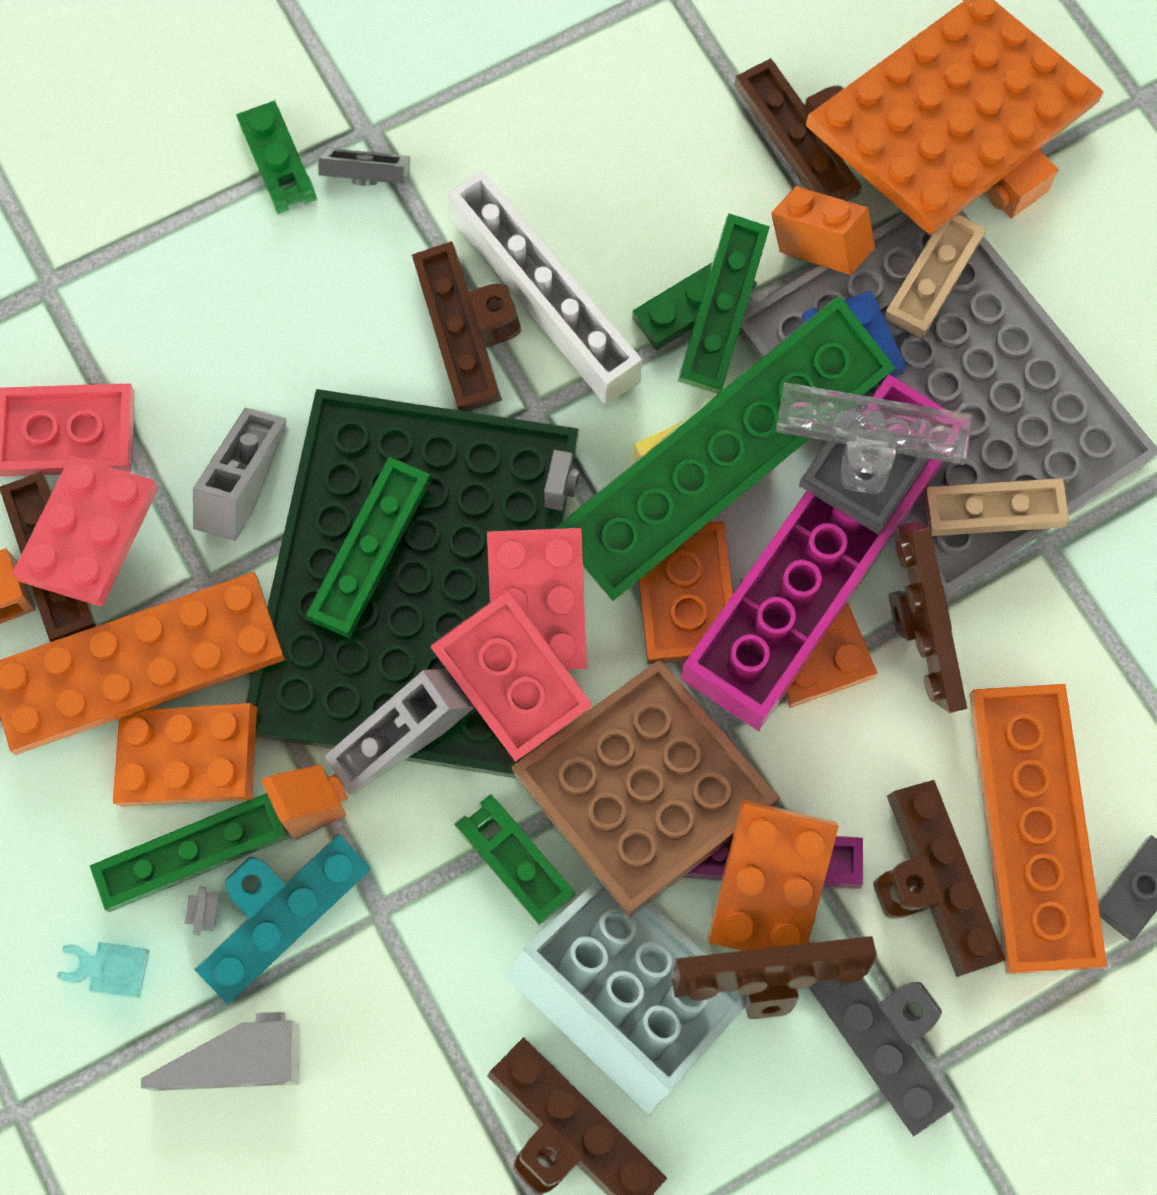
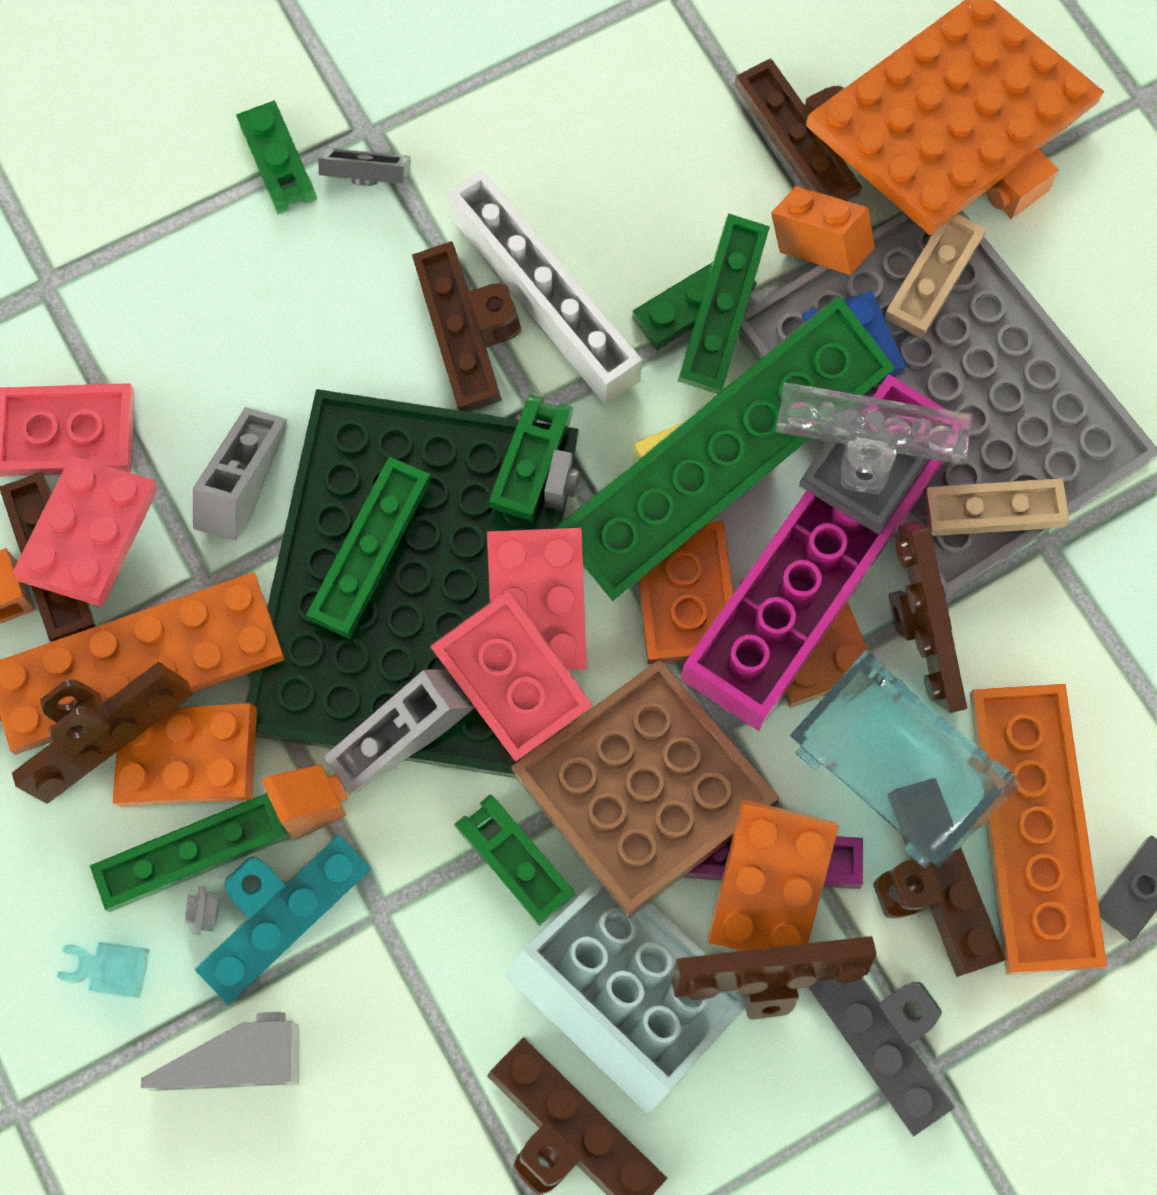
none -> reddish brown plate [11,661,193,804]
none -> green plate [489,394,573,522]
none -> clear light blue windscreen [790,649,1021,868]

